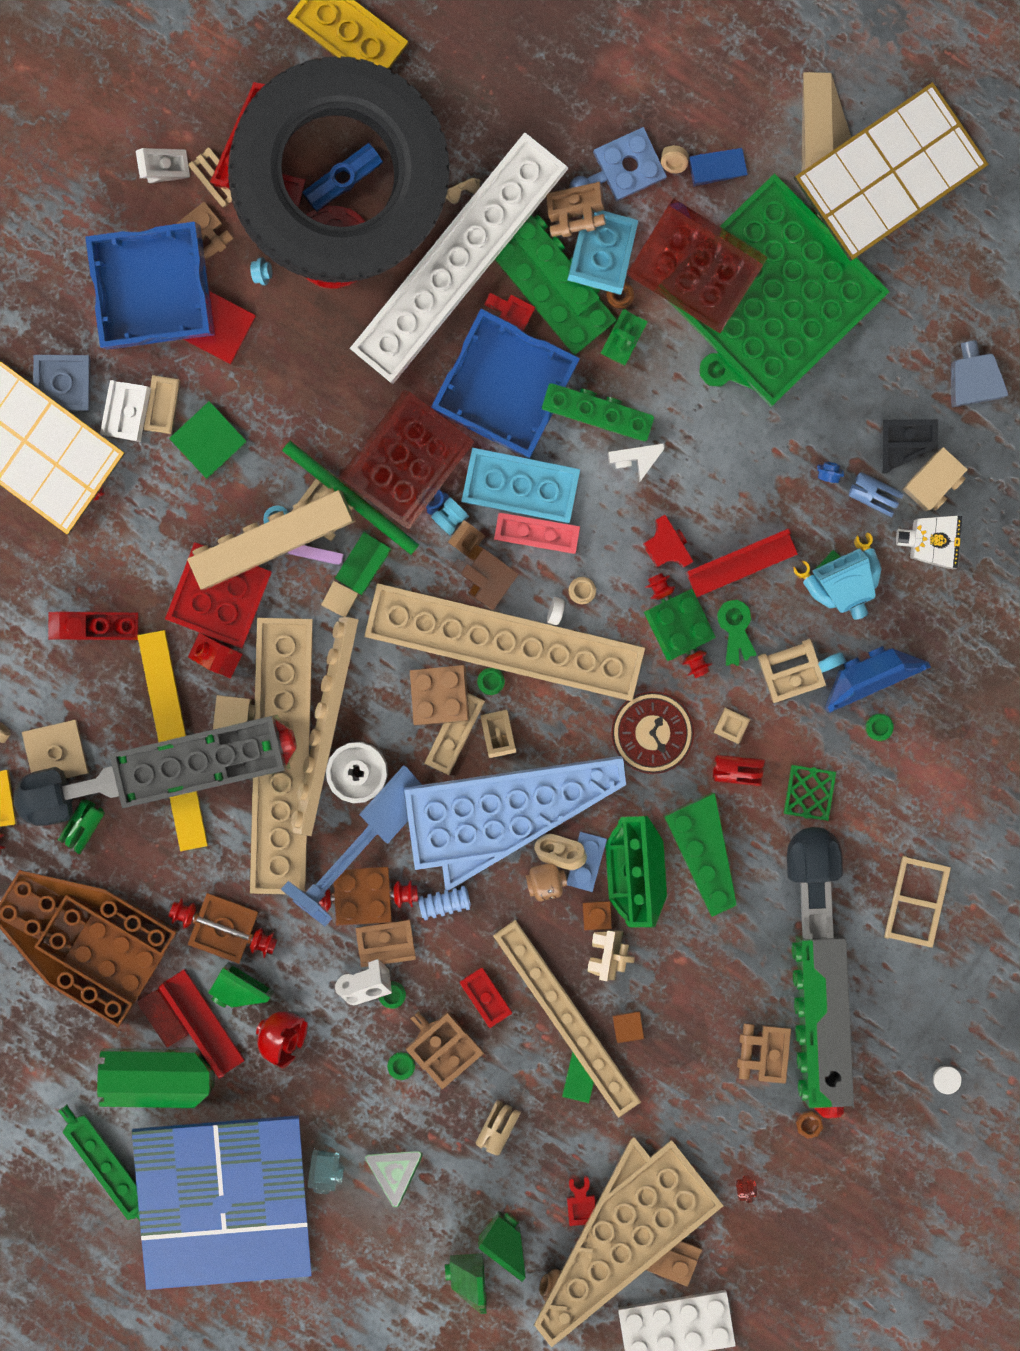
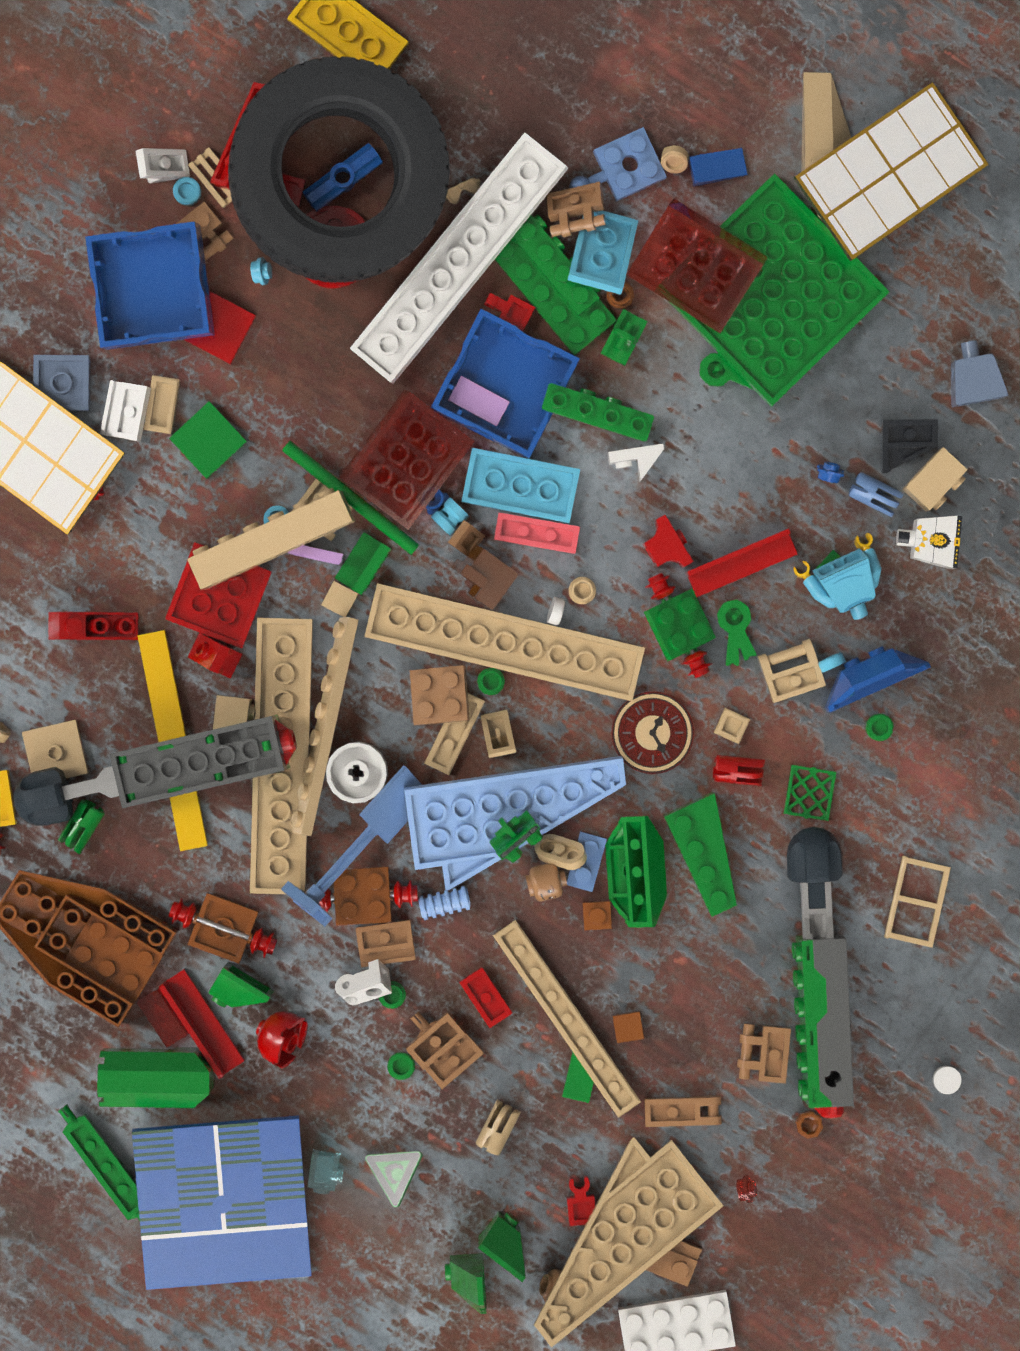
tan hips [588,930,635,981] -> none
none -> medium azure tile [173,177,201,206]
none -> lavender tile [448,376,510,427]
none -> green hips [489,810,543,863]
none -> medium nougat plate [644,1095,722,1127]

